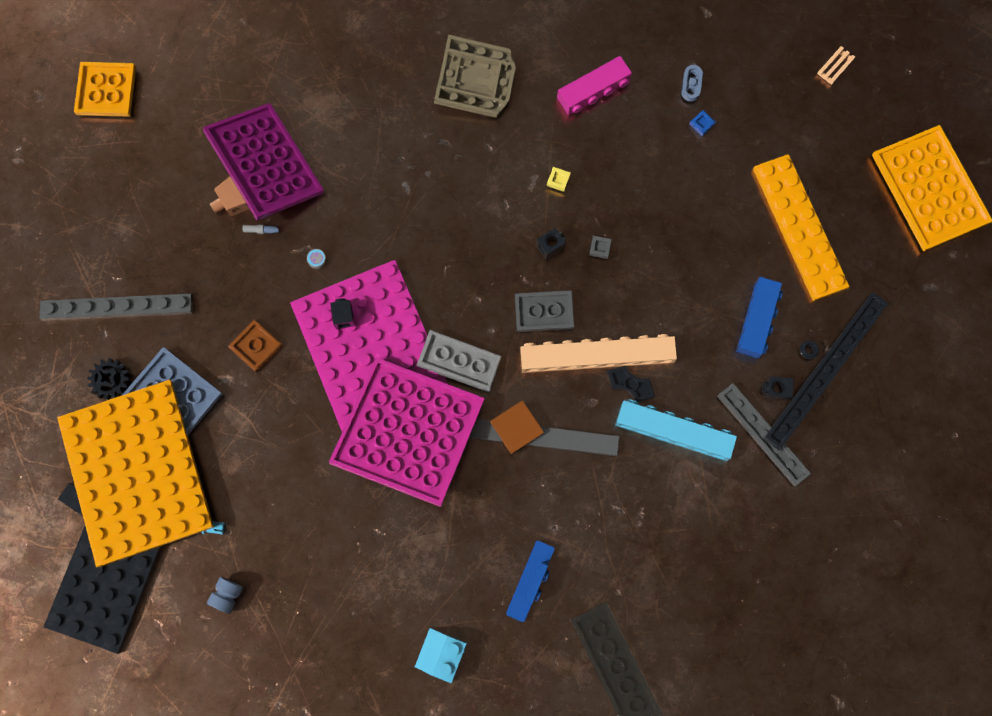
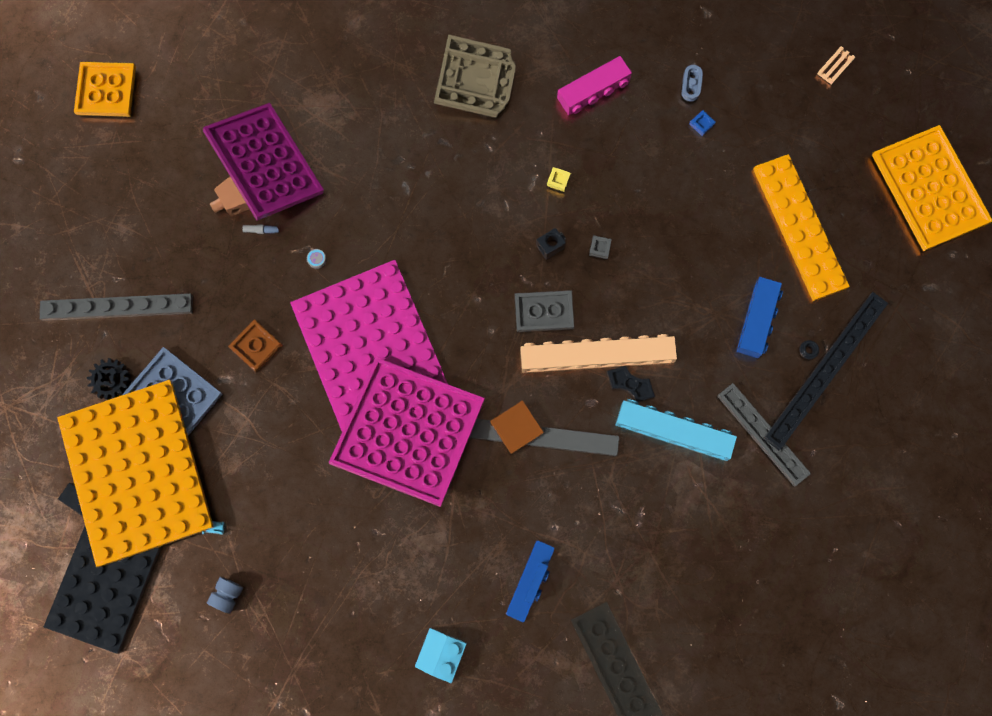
black brick [330,298,355,329] -> none
light grey tile [417,330,502,392] -> none
black brick [762,376,793,401] -> none

